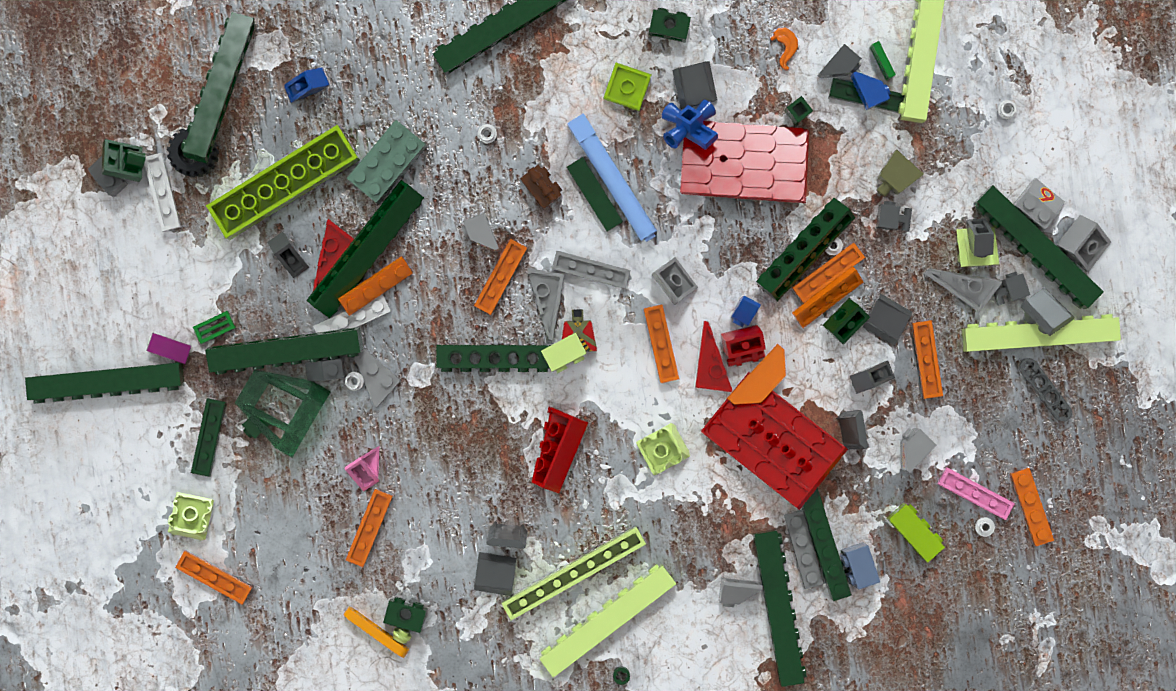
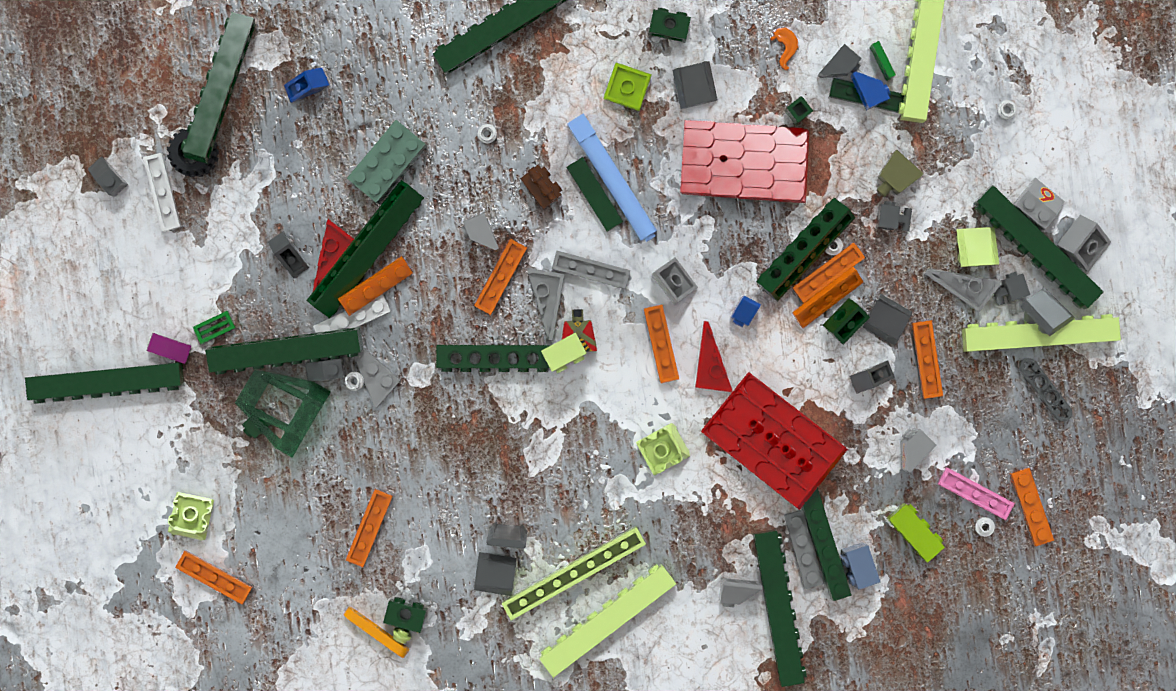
dark green plate [102,139,146,182] -> none
dark green tile [191,398,227,477] -> none
lime brick [206,125,360,240] -> none
bright pink slope [344,446,380,492] -> none
red wedge [532,406,588,494] -> none
dark green bush [613,666,630,685] -> none
blue brick [662,100,718,150] -> none
red brick [721,325,766,367] -> none
orange sticker [727,344,786,404] -> none
dark grey slope [836,410,868,450] -> none
dark grey slope [966,218,994,258] -> none

